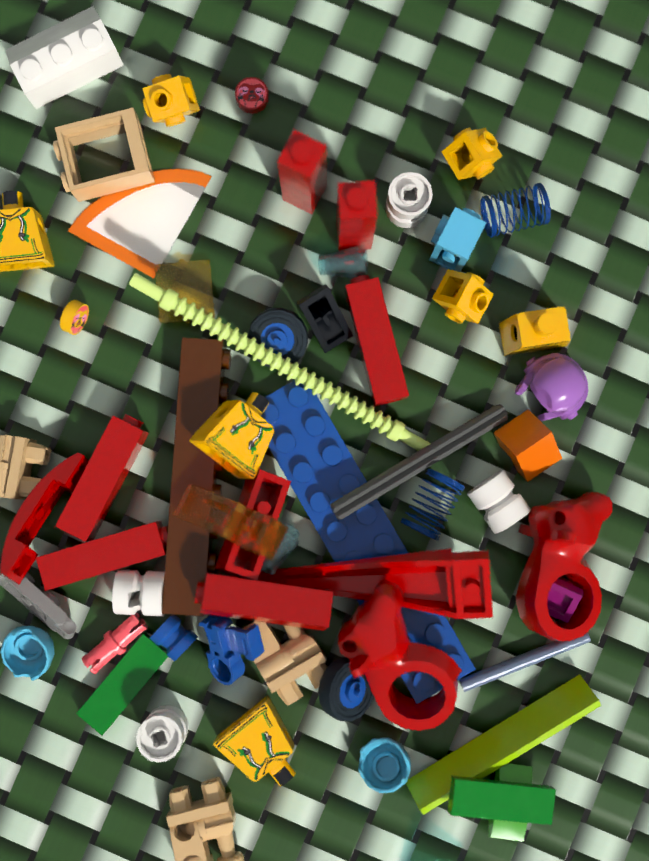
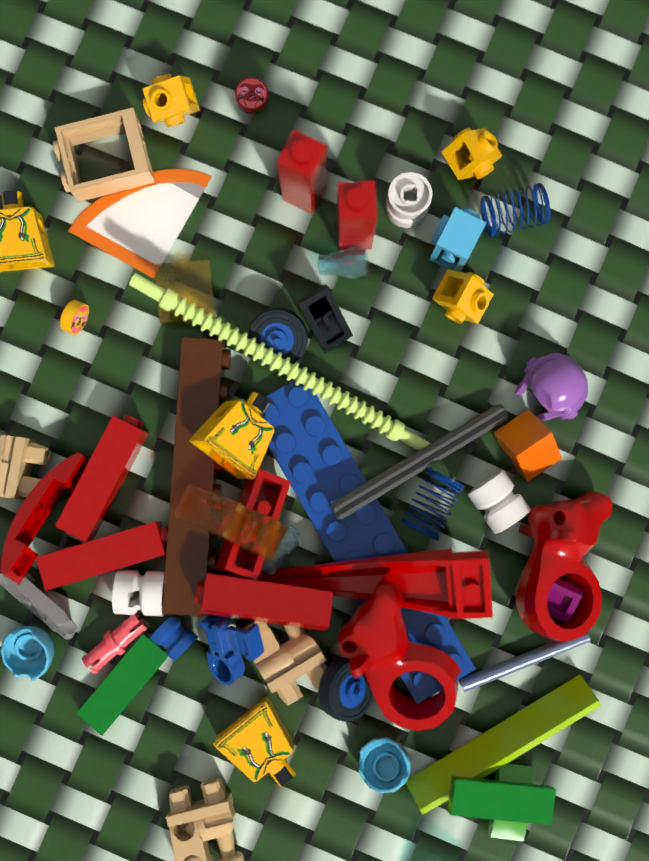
white slope [5,6,124,109] -> none
white wheel [136,705,189,762] -> none
red brick [345,275,409,407] -> none
yellow torso [499,306,571,356] -> none

